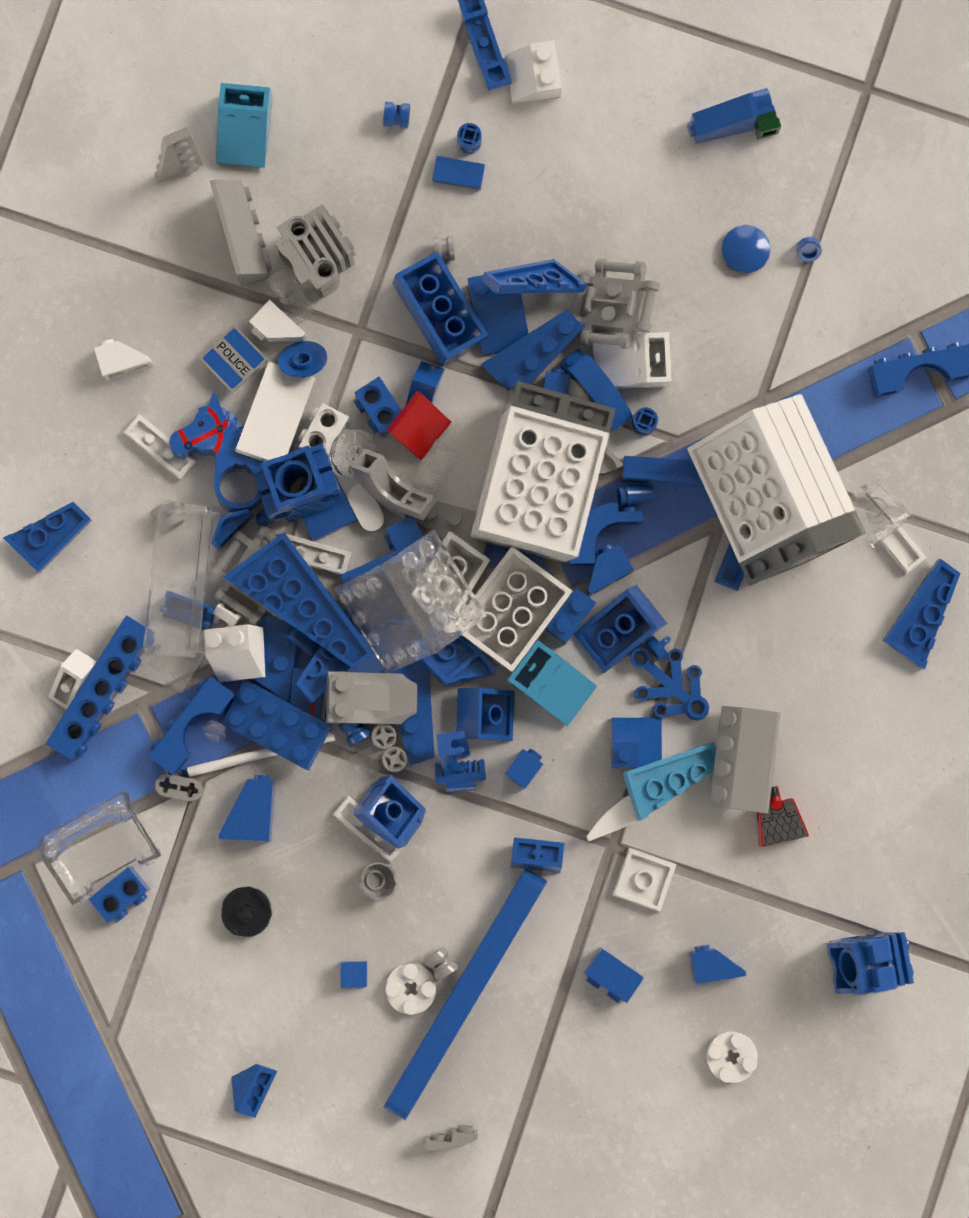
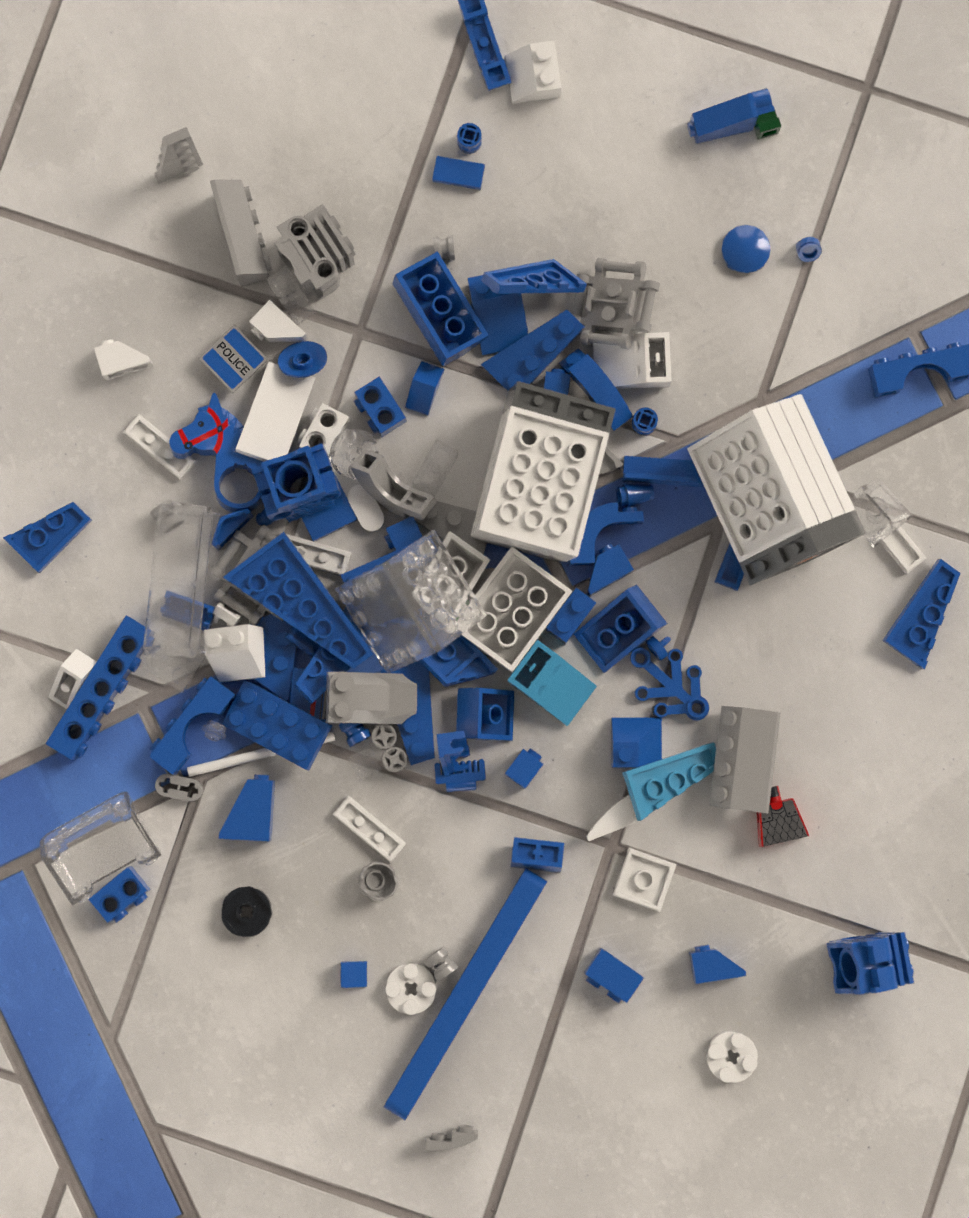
dark azure slope [216,83,273,168] -> none
blue slope [231,1064,277,1118] -> none
blue slope [354,775,426,848] -> none
blue wheel [383,101,410,129] -> none
red tile [386,391,451,461] -> none

